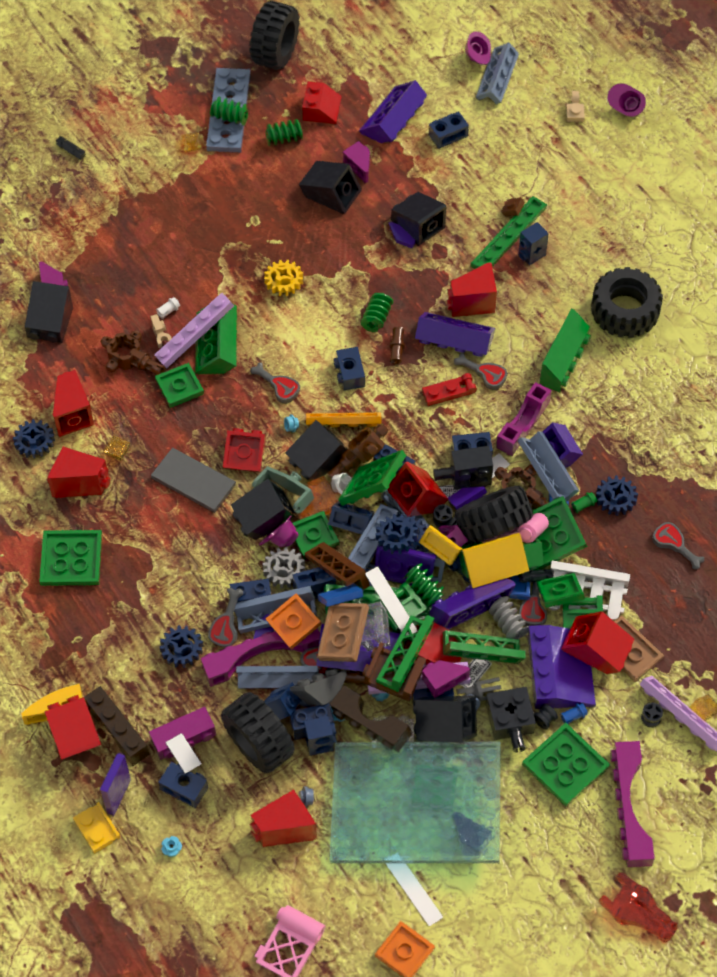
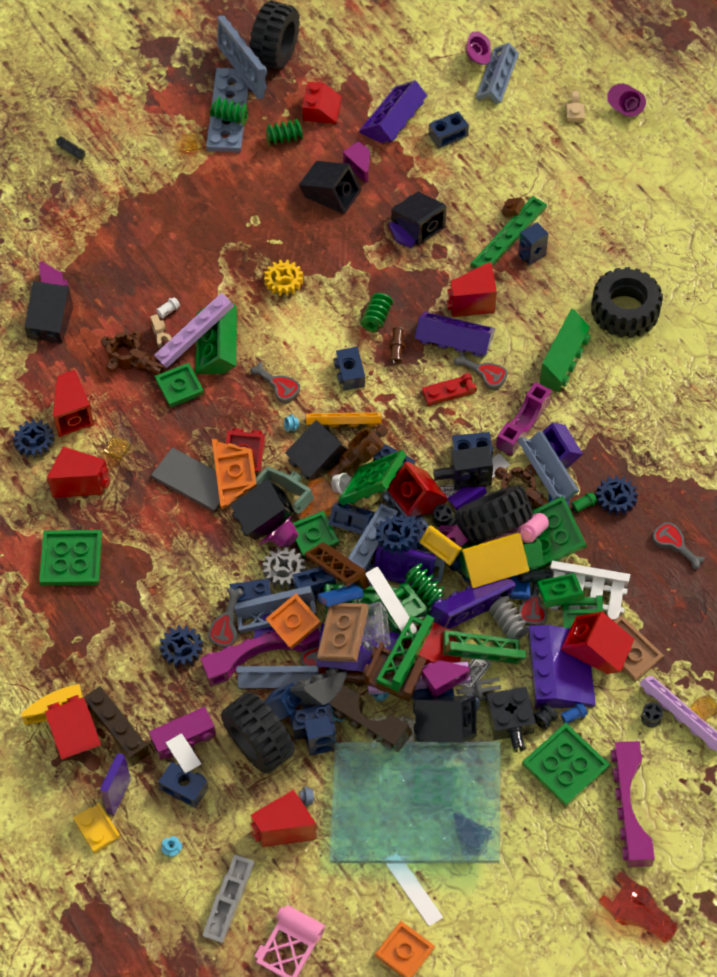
none -> light grey slope [202,854,255,943]
none -> orange wing [212,439,257,509]
none -> sand blue plate [217,15,267,99]

